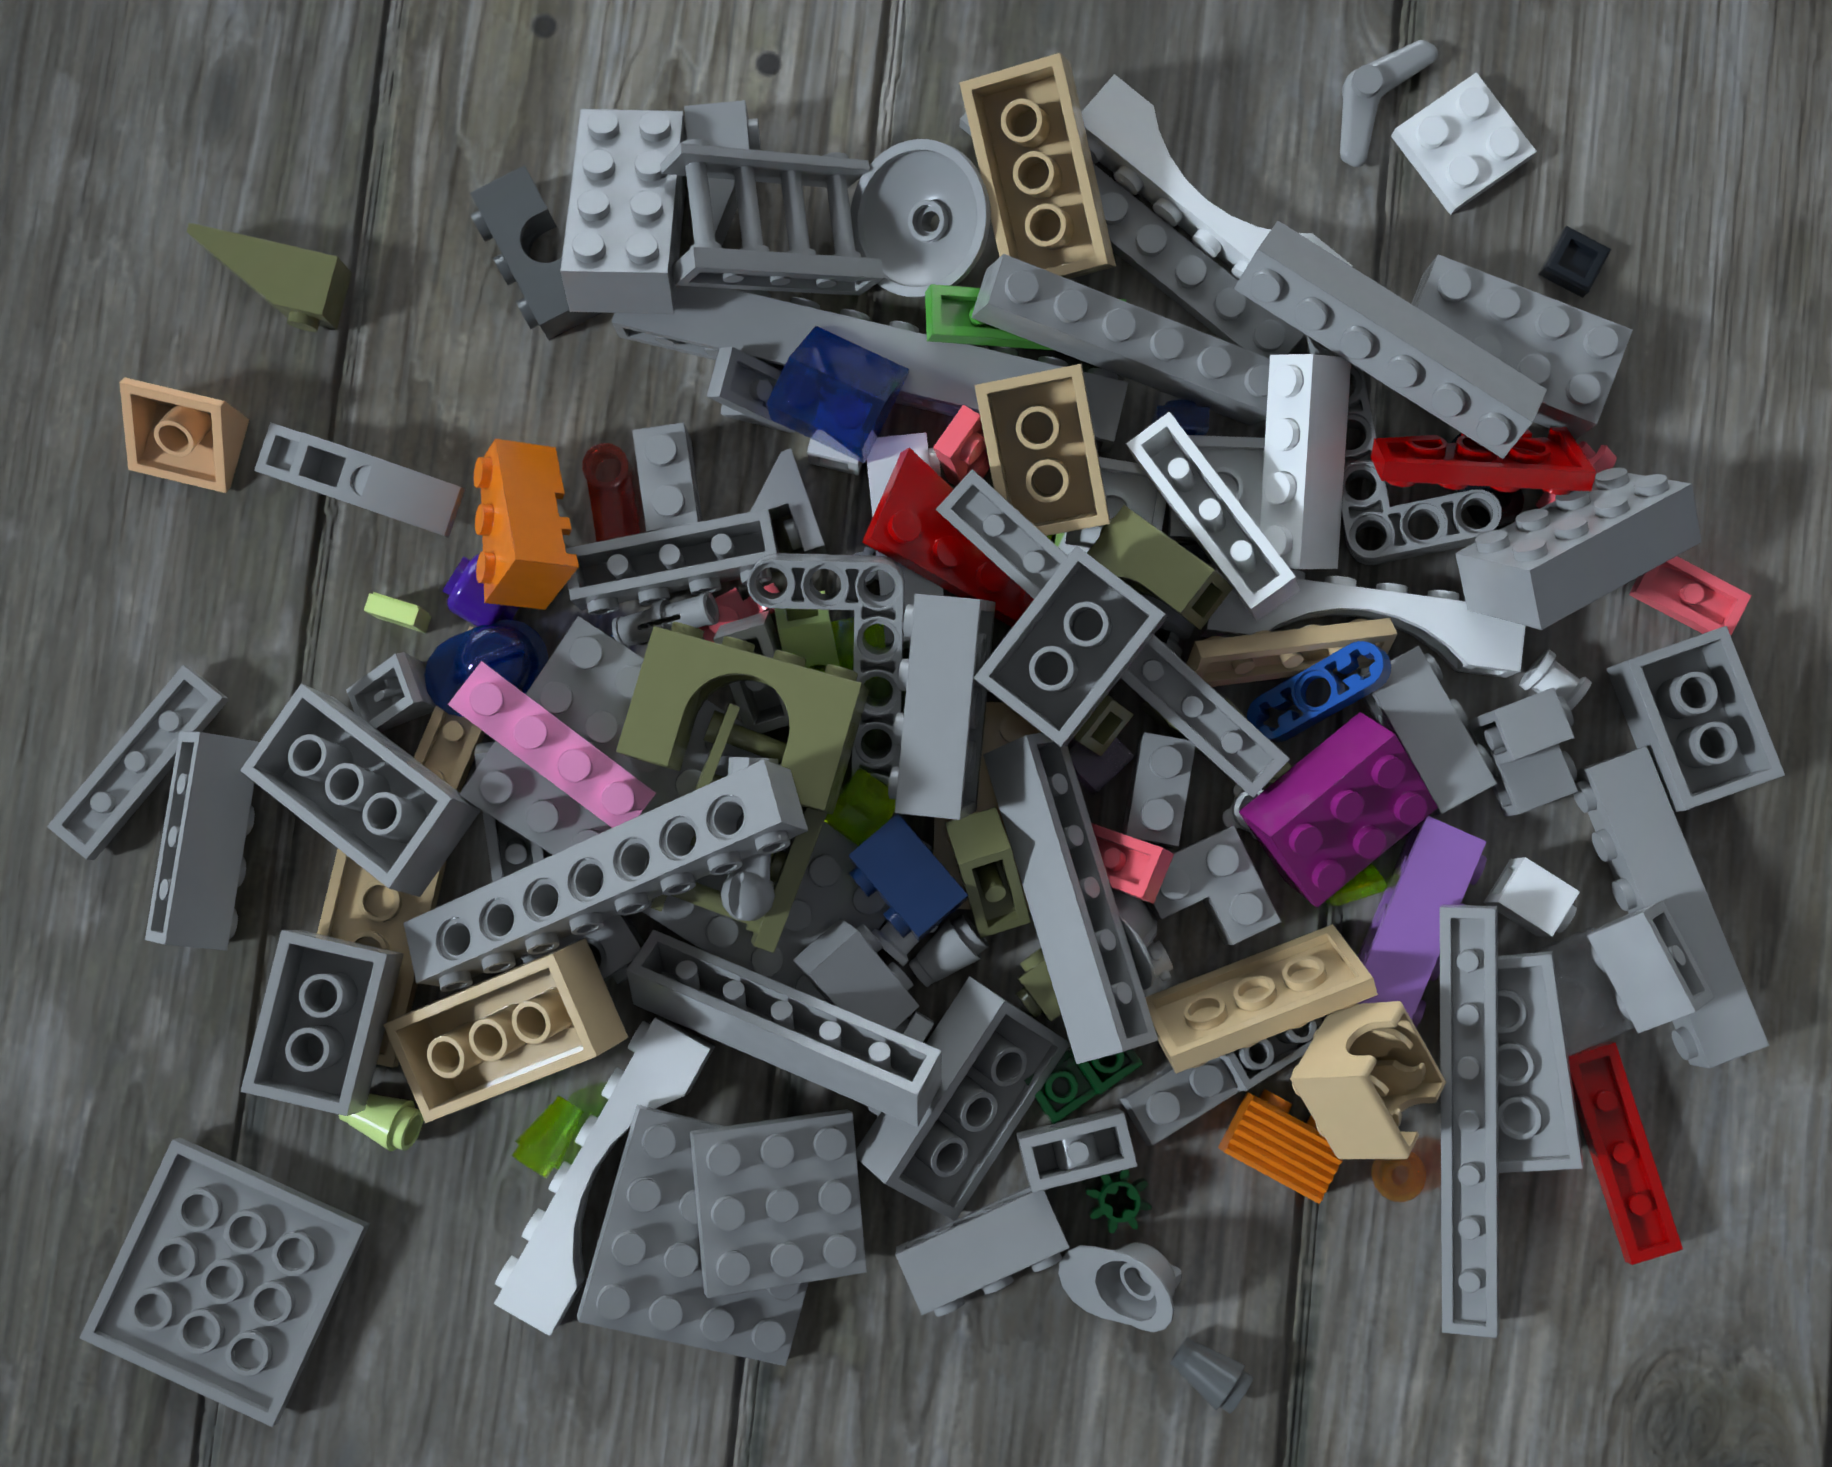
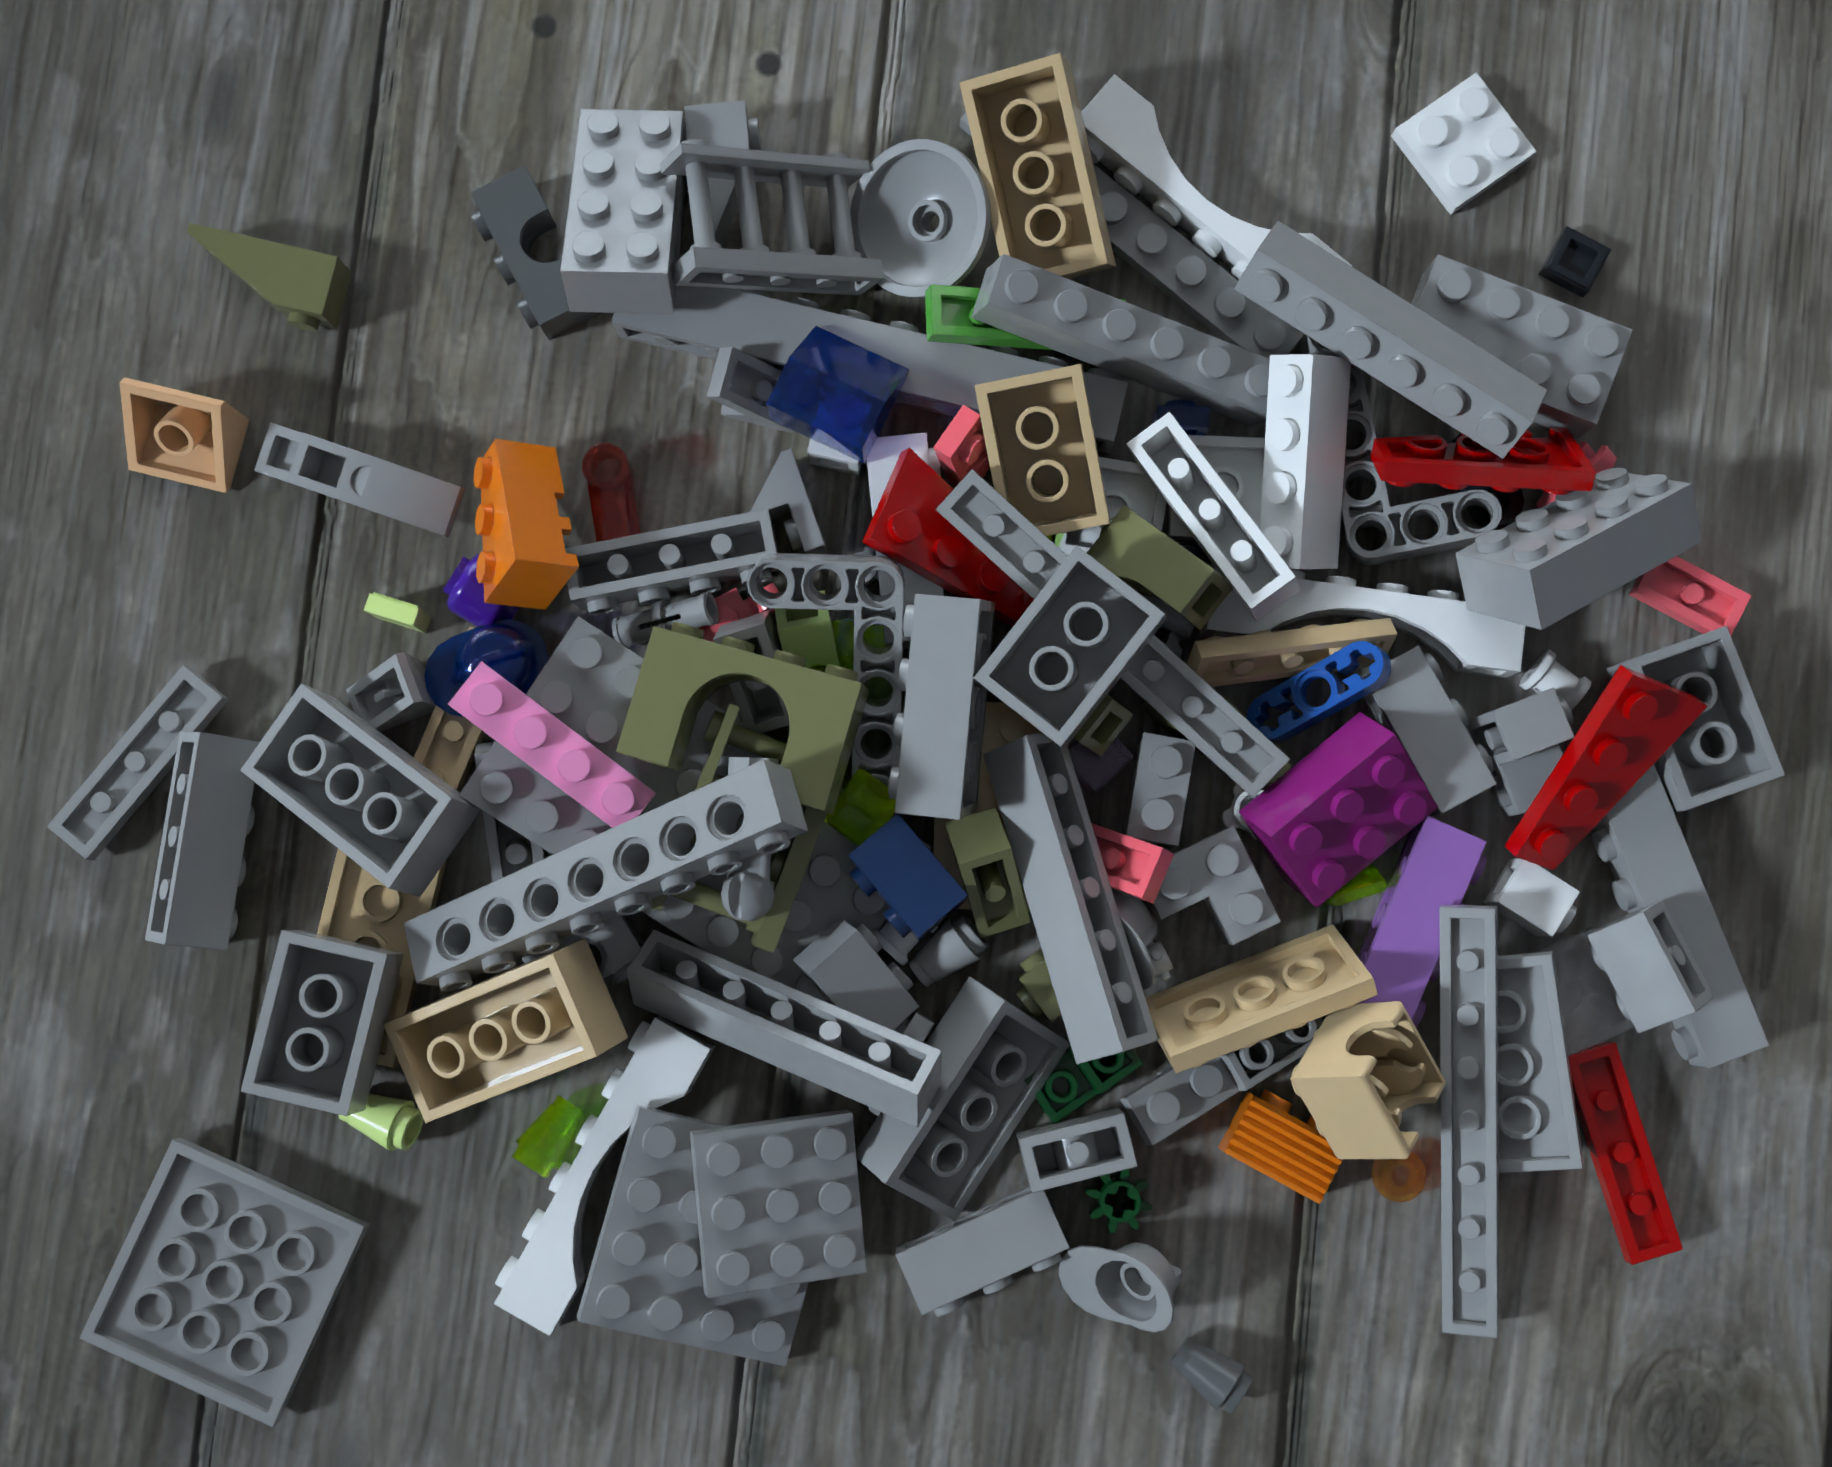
light grey brick [632,422,703,532] -> none
light grey piece [1340,40,1438,167] -> none
none -> red wing [1505,665,1708,870]

